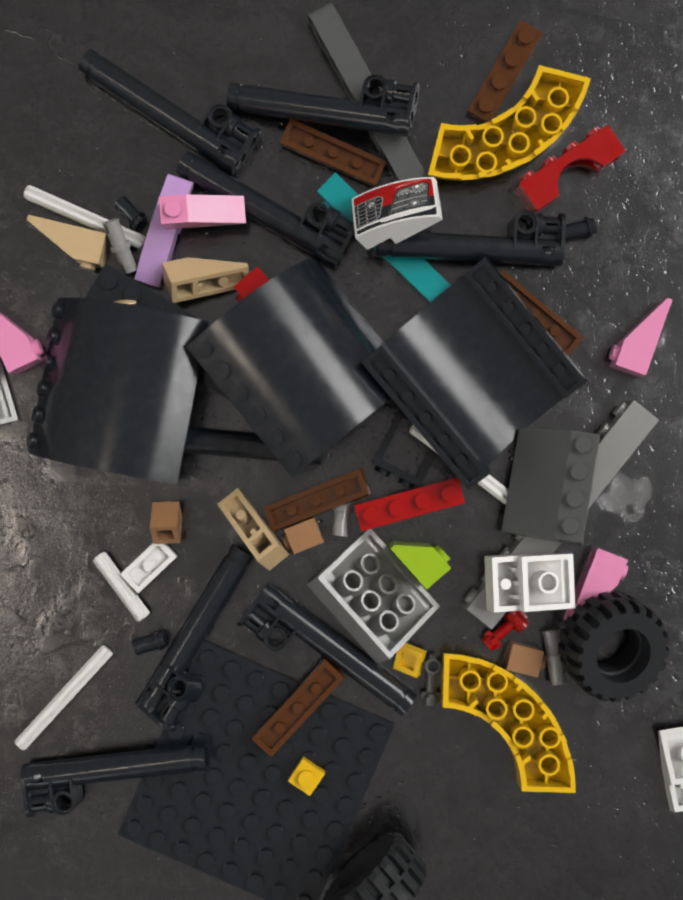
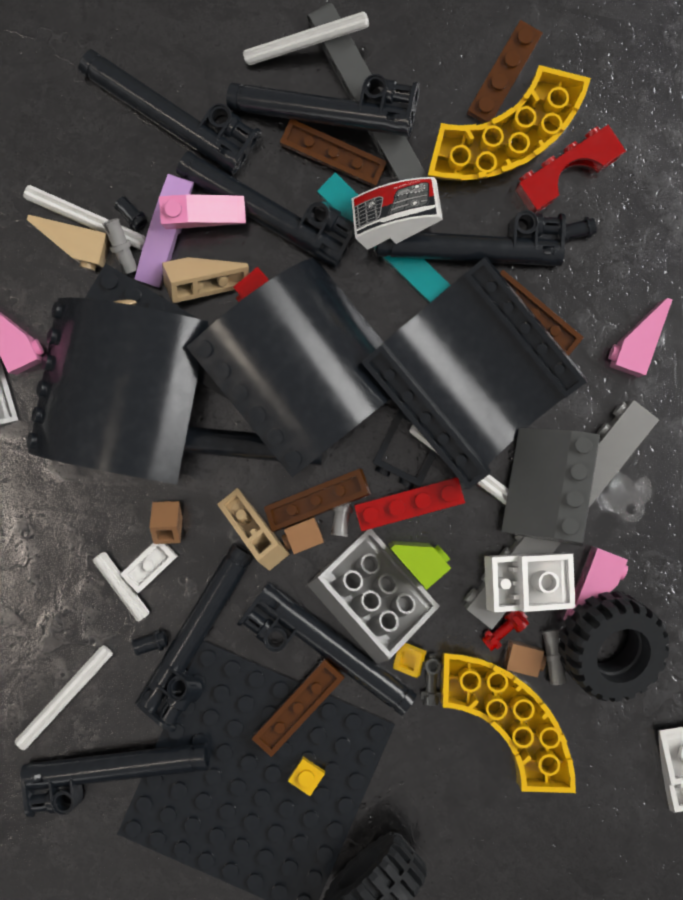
none -> white axle [243,12,369,65]

